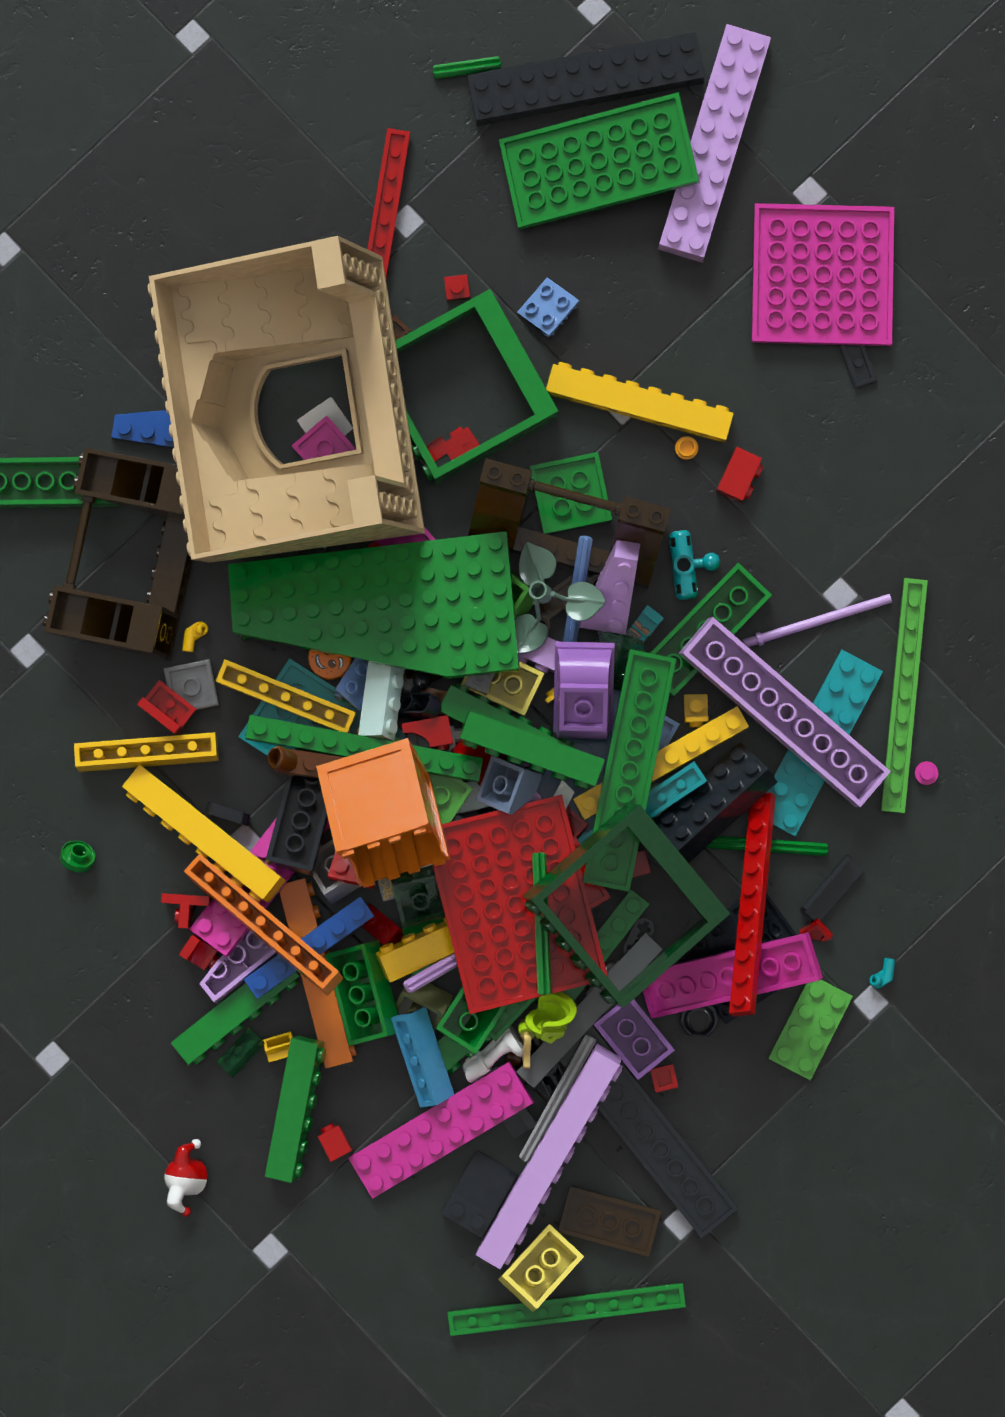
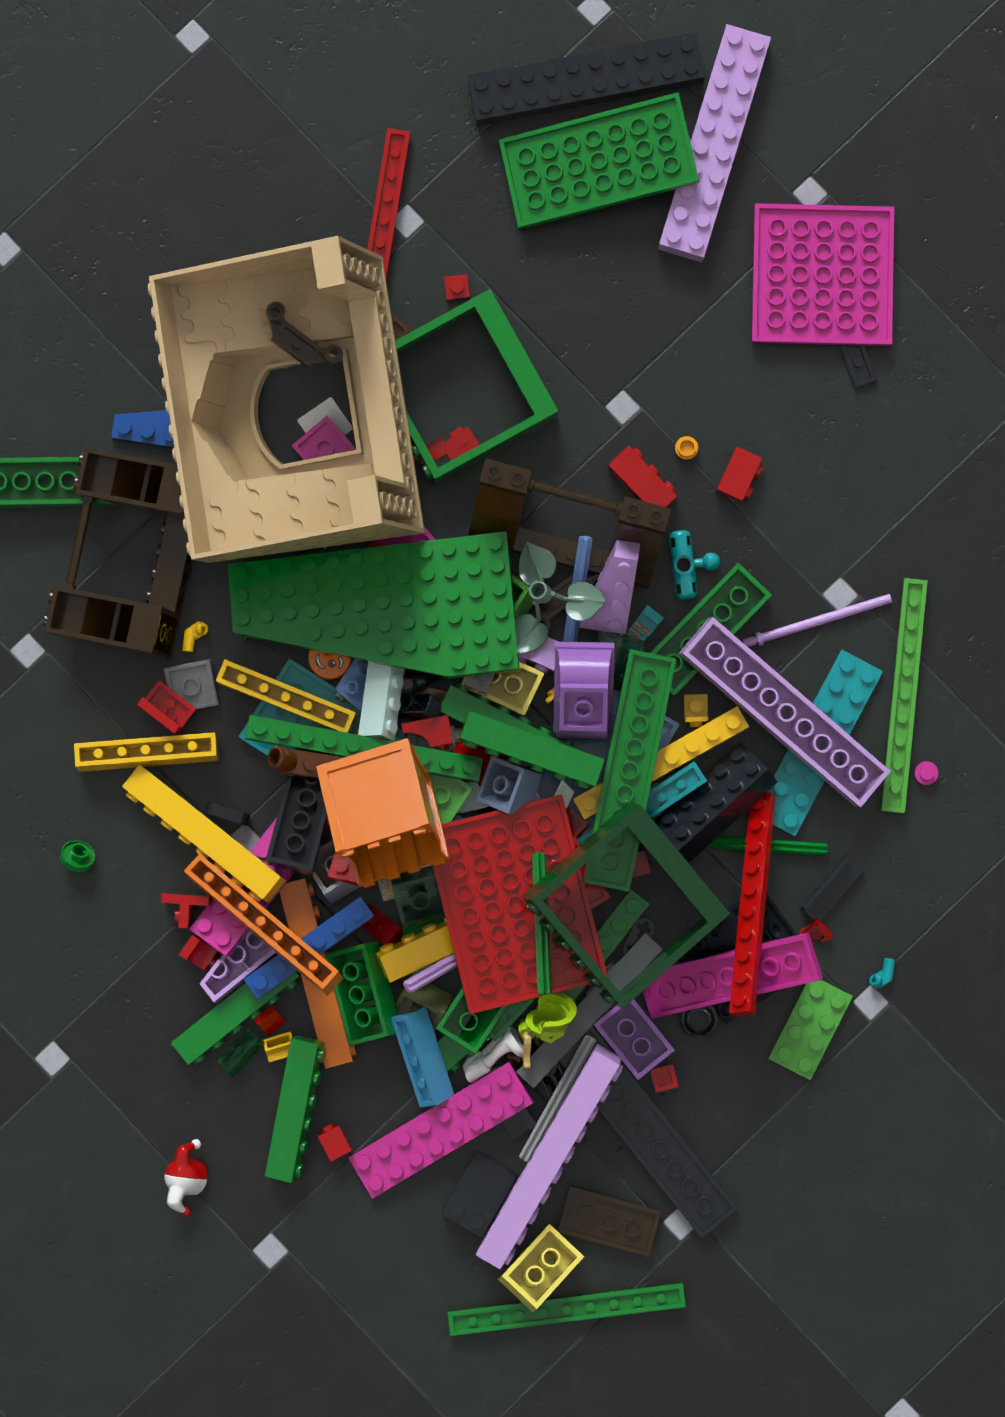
green axle [433,56,501,79] -> none
medium blue hinge [517,278,580,338] -> none
green plate [529,452,612,534] -> none
yellow brick [546,362,733,443] -> none
none -> red tile [254,1005,286,1036]
none -> dark brown plate [266,302,343,368]
none -> red brick [608,446,677,508]

